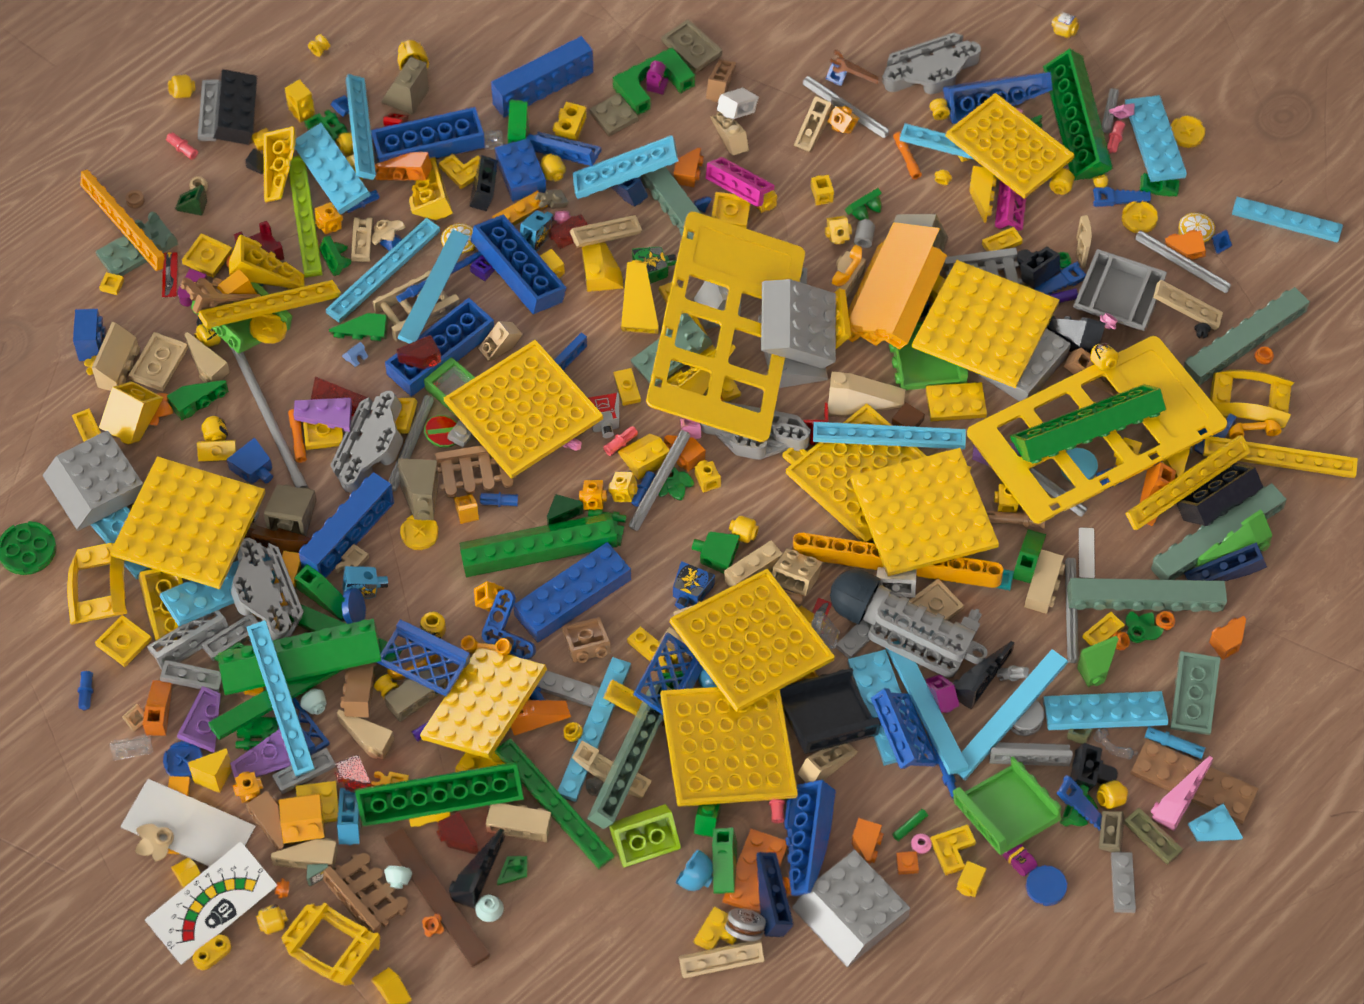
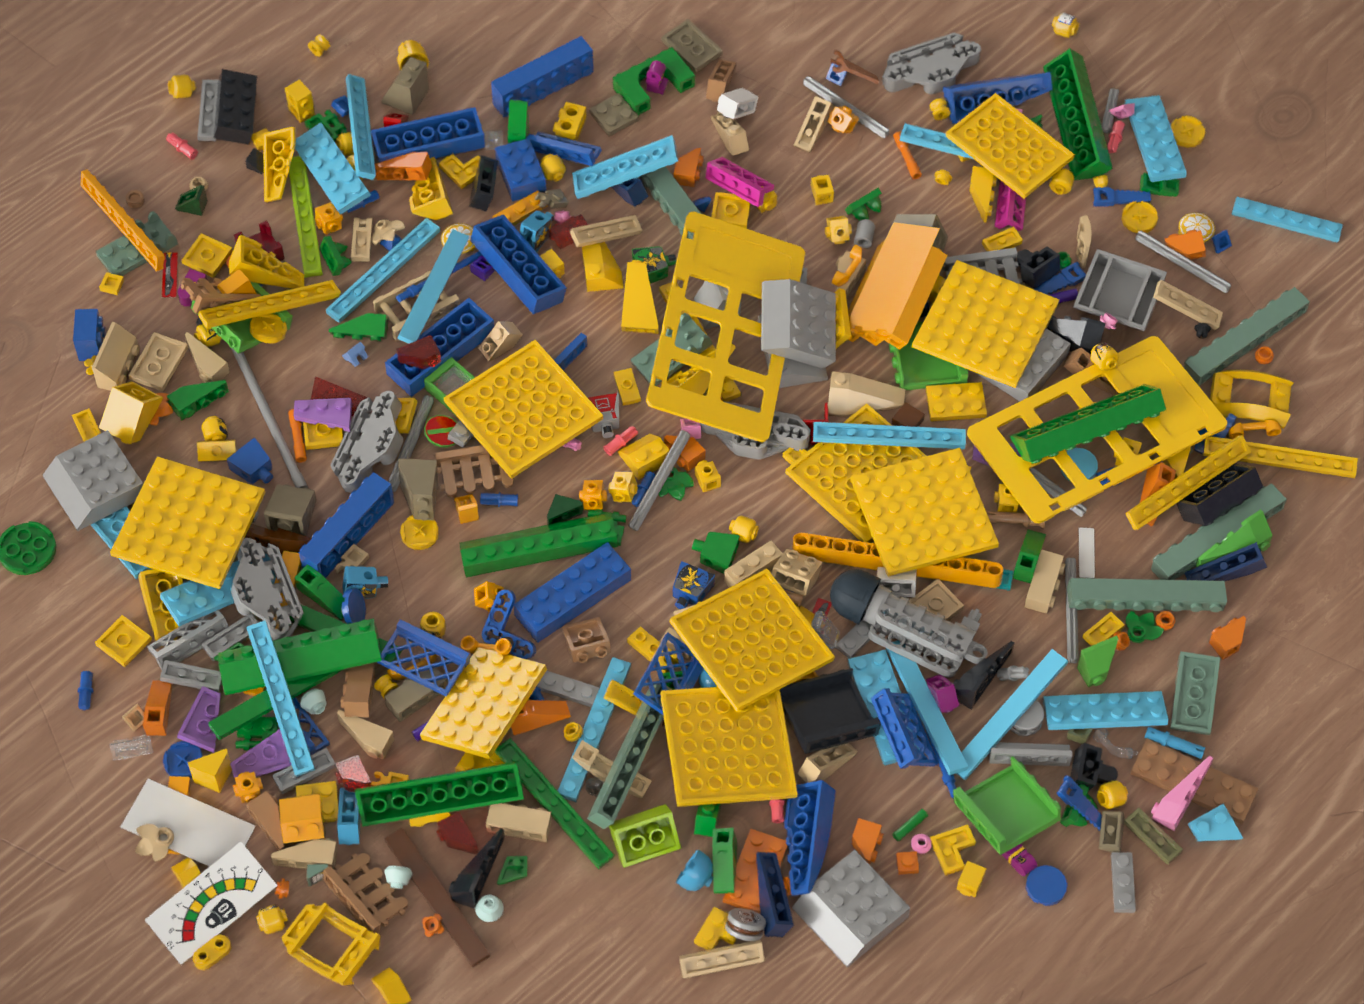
yellow wedge [67,543,128,625] -> none

